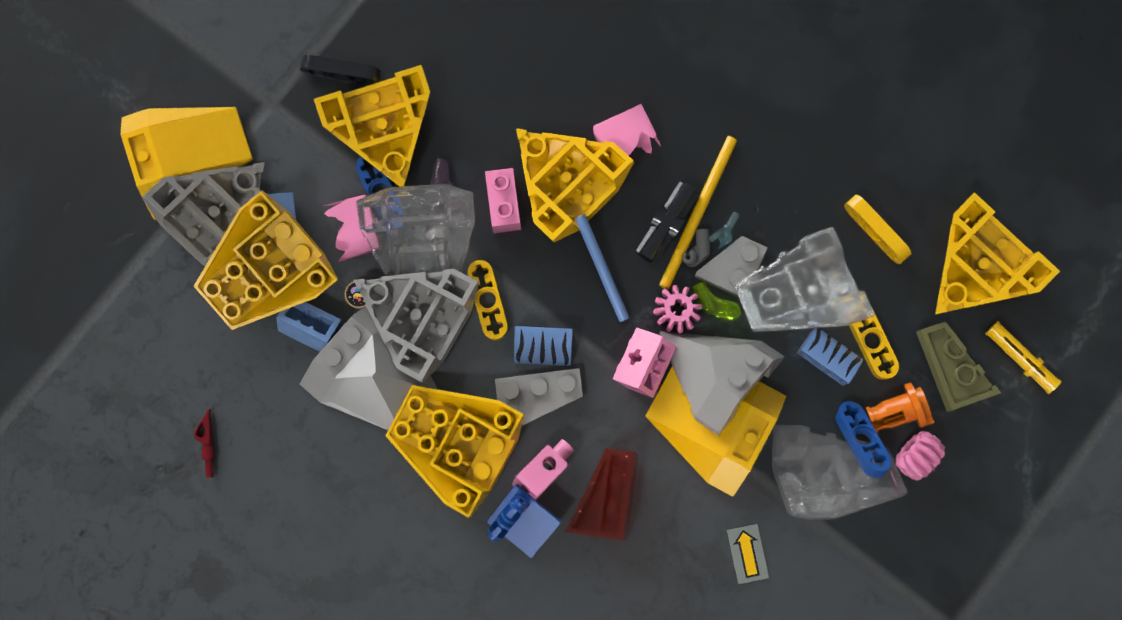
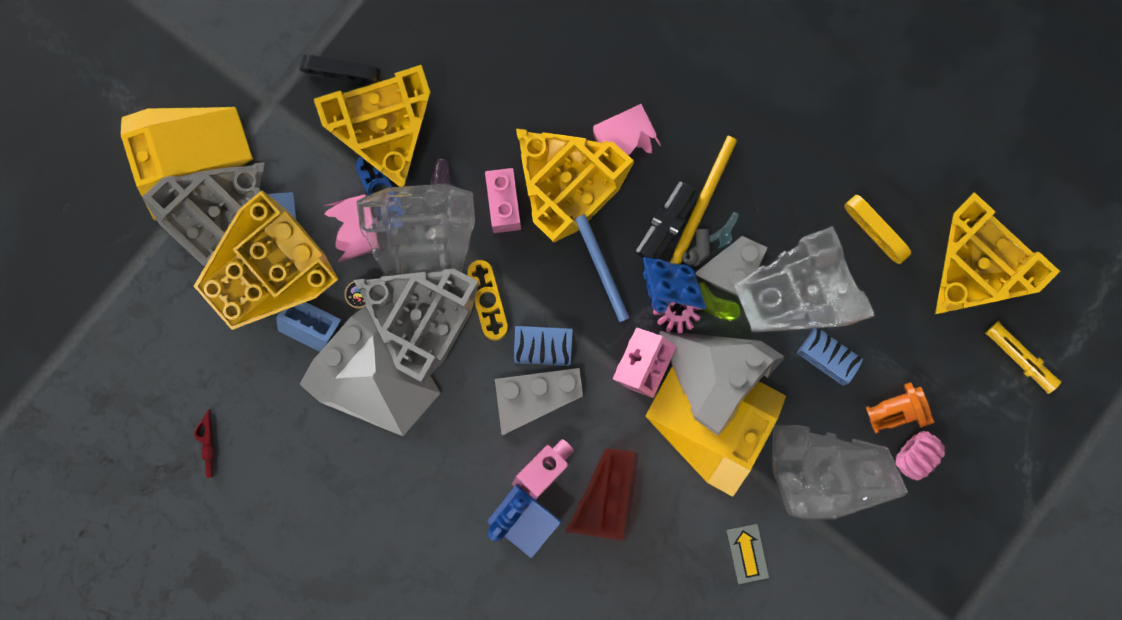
yellow wedge [385,385,525,518] -> none
blue beam [835,401,892,478] -> none
yellow beam [846,302,899,380] -> none
olive wing [916,321,1001,412] -> none
none -> blue hinge [643,257,706,313]

